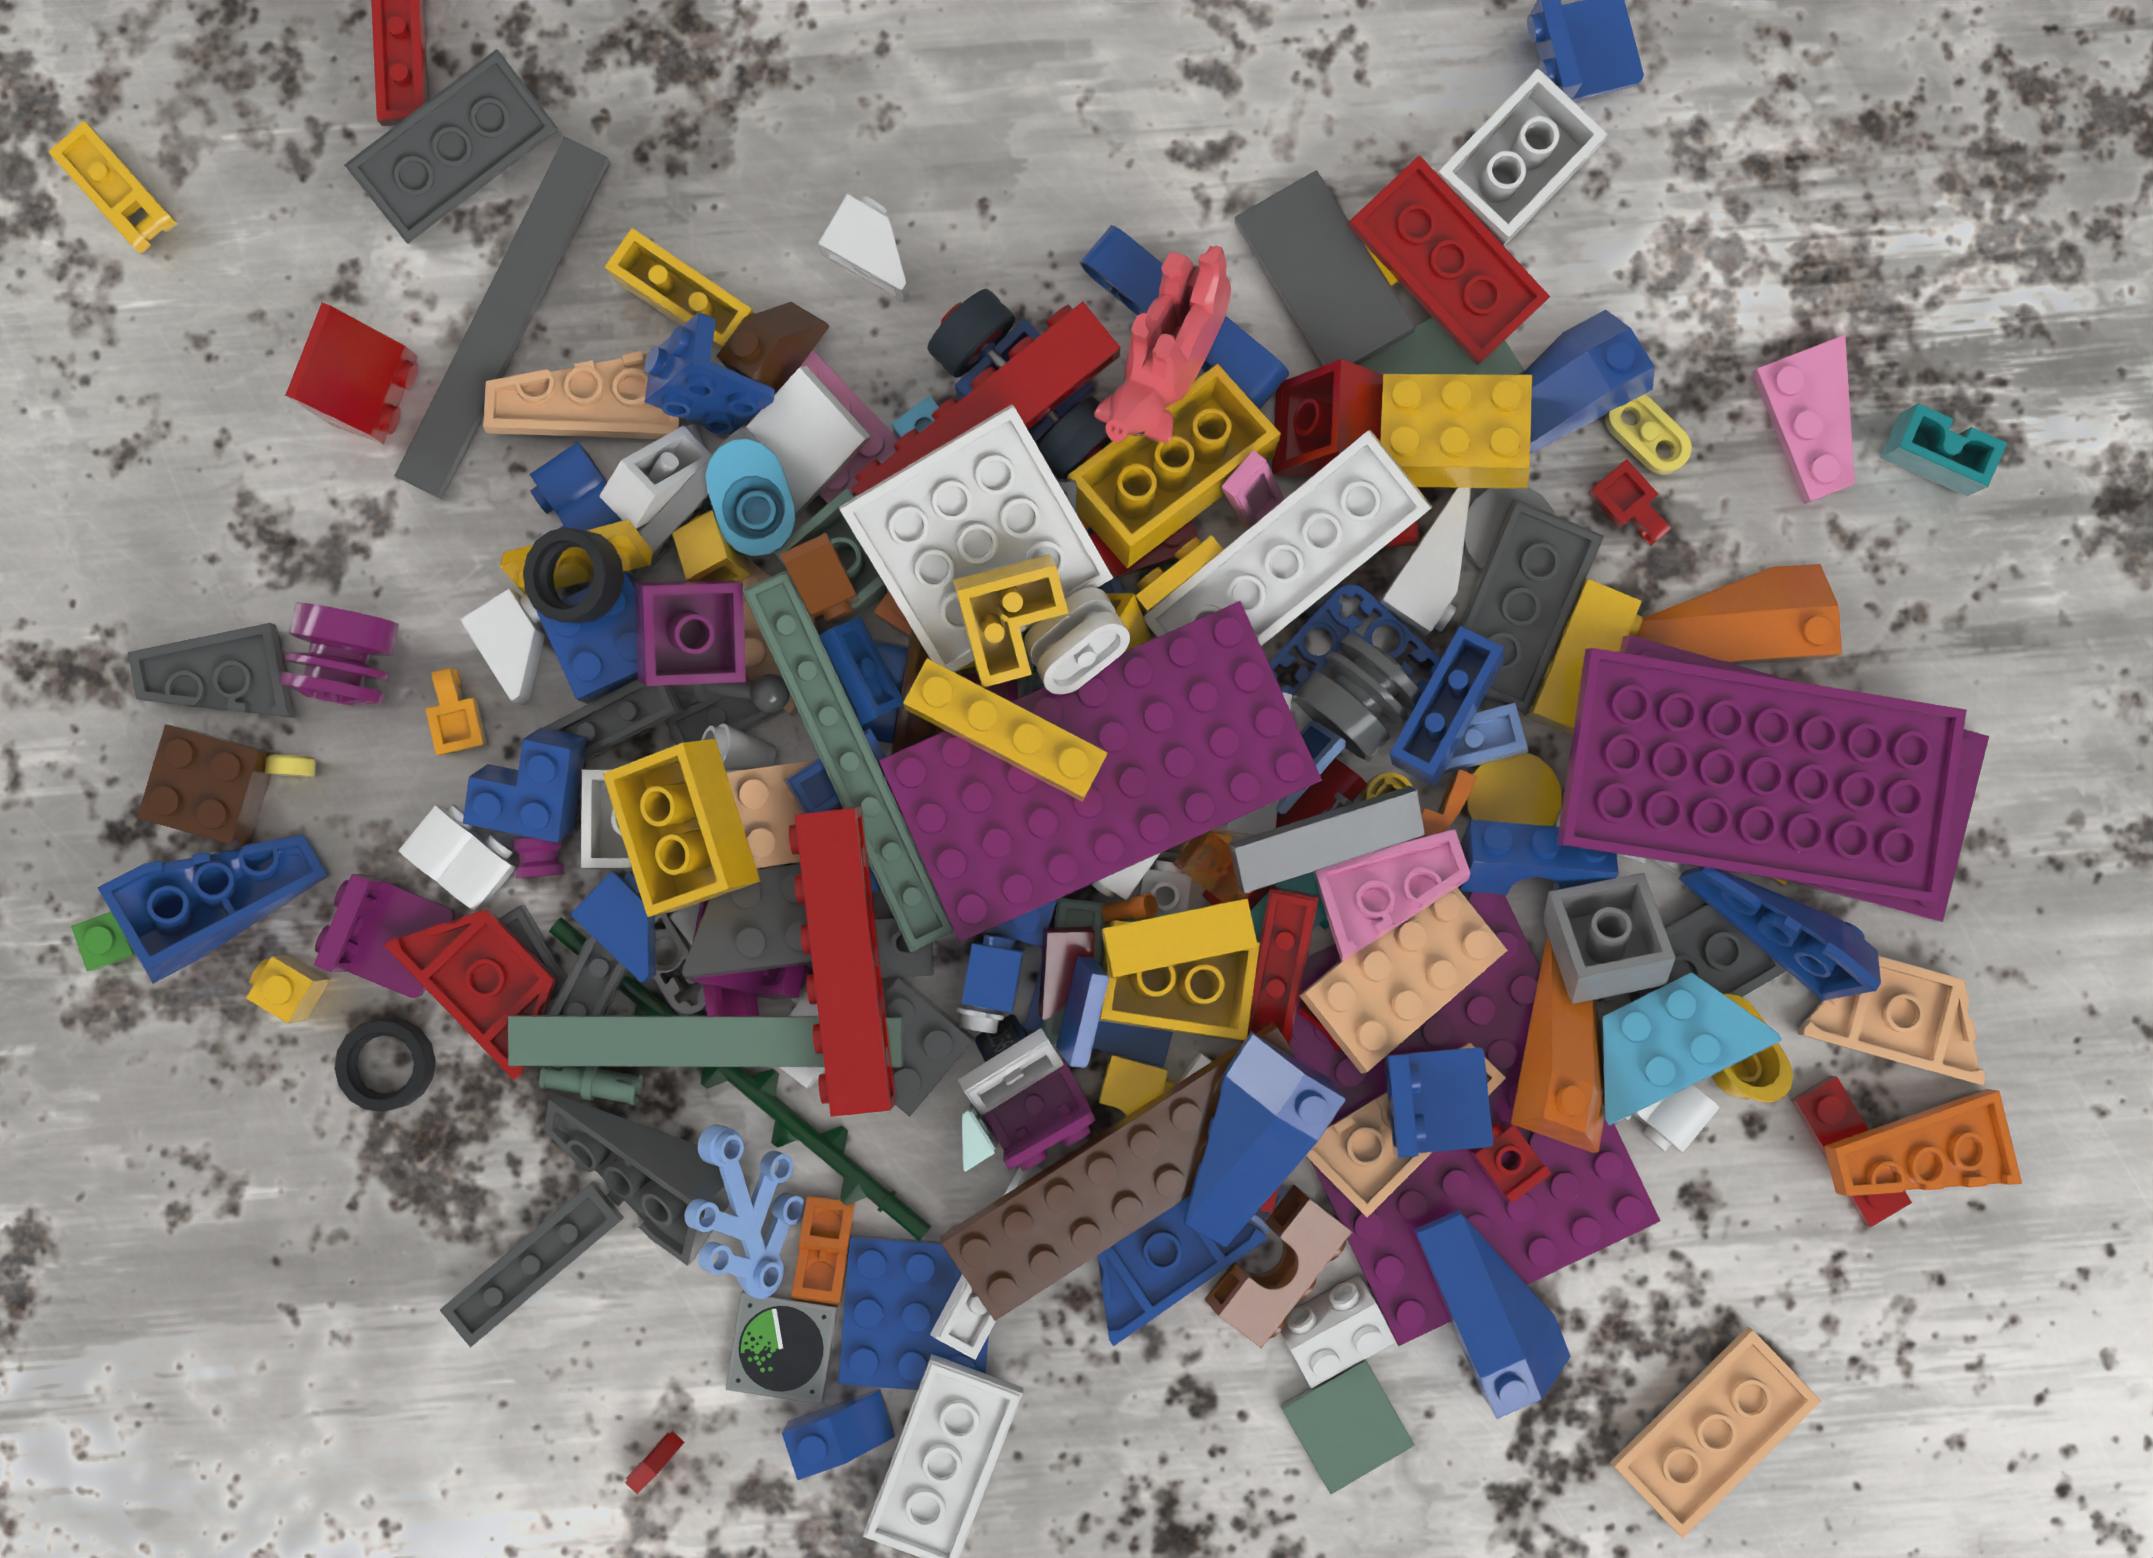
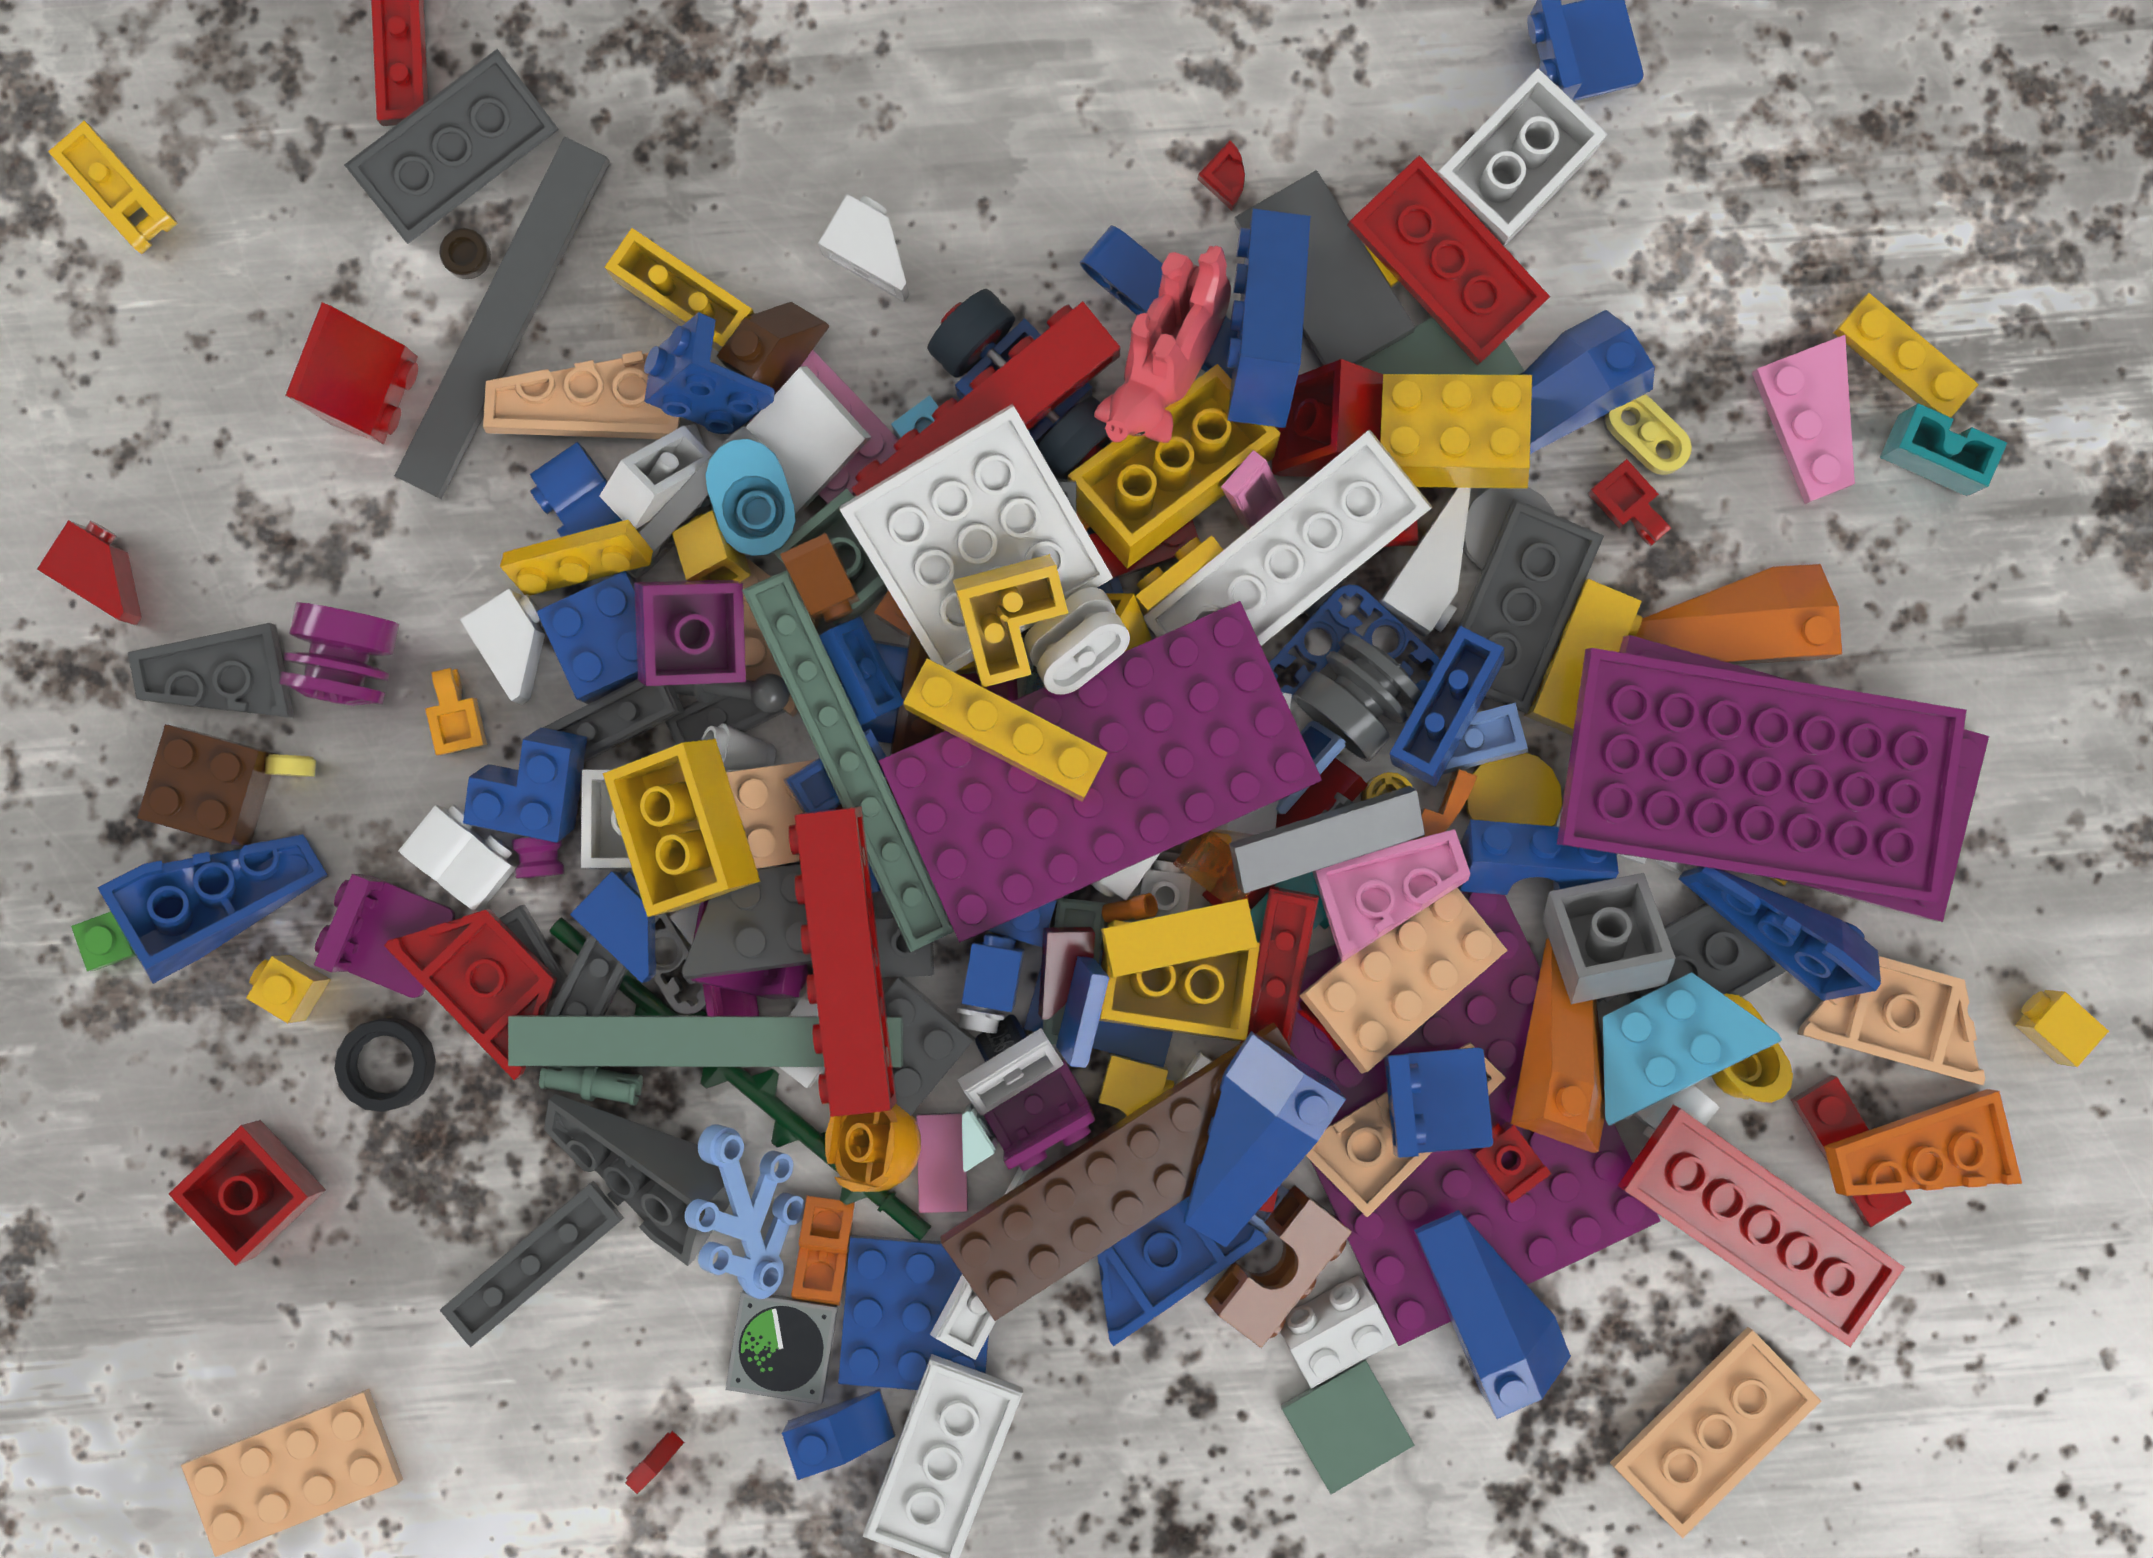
black tyre [523,527,624,624] -> none
none -> red slope [37,520,142,626]
none -> red brick [168,1120,326,1266]
none -> light nougat plate [181,1389,403,1557]
none -> dark brown tile [439,228,491,279]
none -> light orange cylinder [825,1104,921,1192]
none -> bright pink tile [916,1113,968,1213]
none -> red tile [1197,140,1245,211]
none -> blue wedge [1227,209,1311,428]
none -> plate [1617,1105,1905,1348]
none -> yellow plate [1833,293,1979,417]
none -> yellow brick [2014,990,2109,1067]

